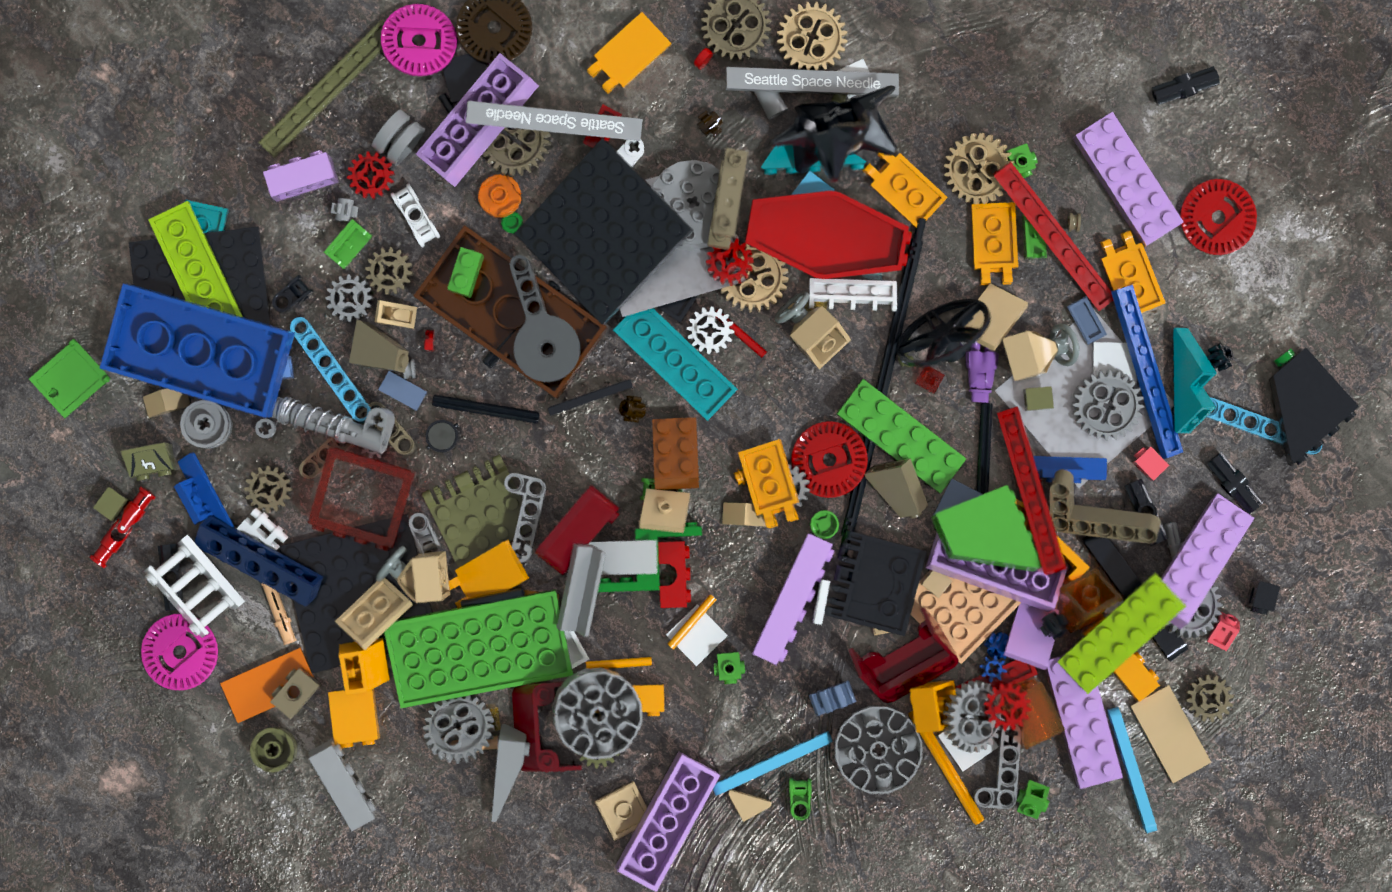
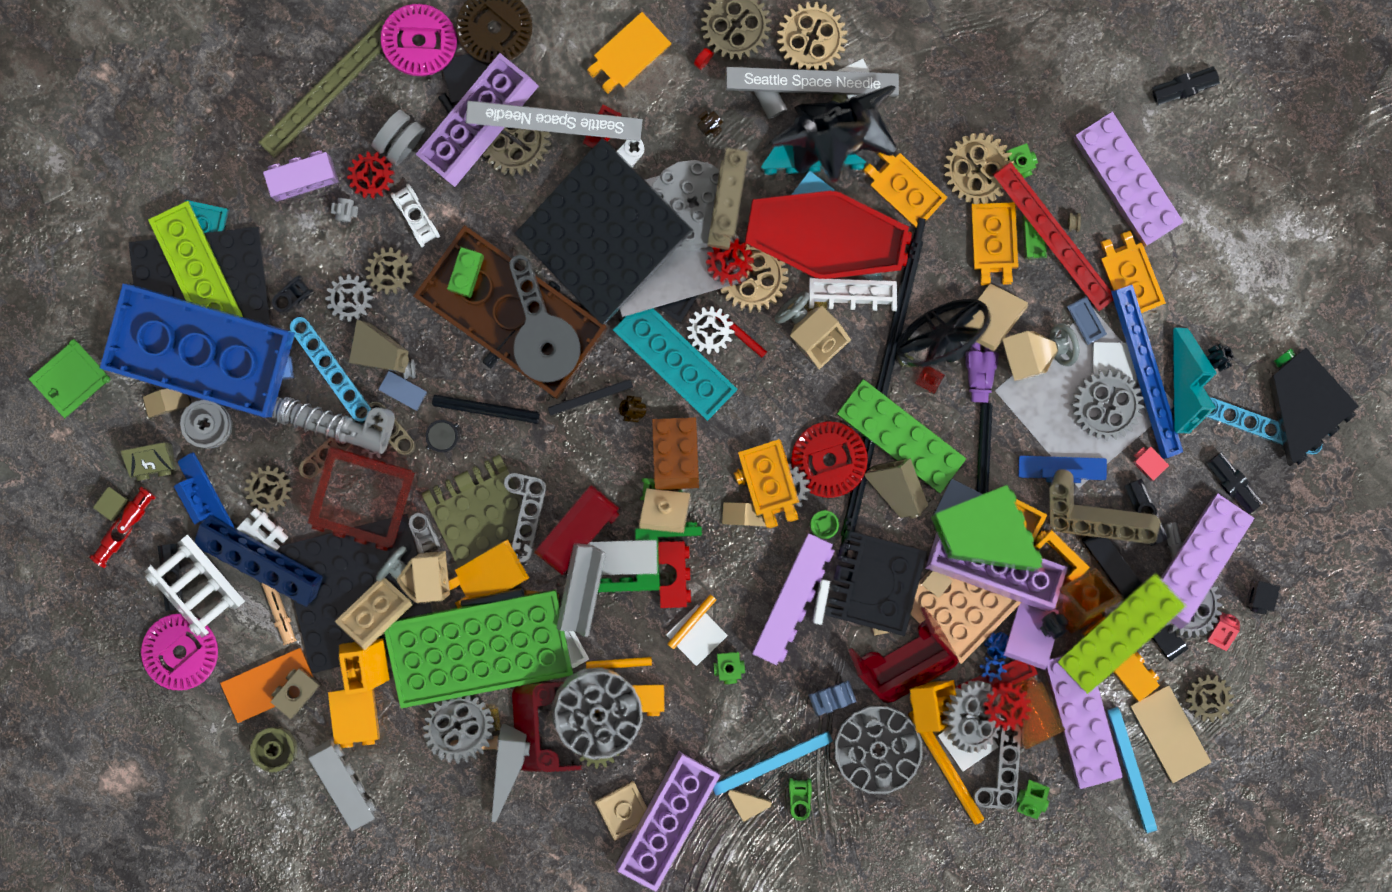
light grey bush [255,419,276,438] -> none
bright green hinge [324,219,373,269] -> none
tan slope [375,300,417,329] -> none
red tile [424,330,435,351] -> none
orange tile [478,174,522,217] -> none
green tile [501,212,523,234] -> none
red plate [997,406,1067,575] -> none
olive panel [1023,386,1054,411] -> none
red piece [1180,179,1257,255] -> none

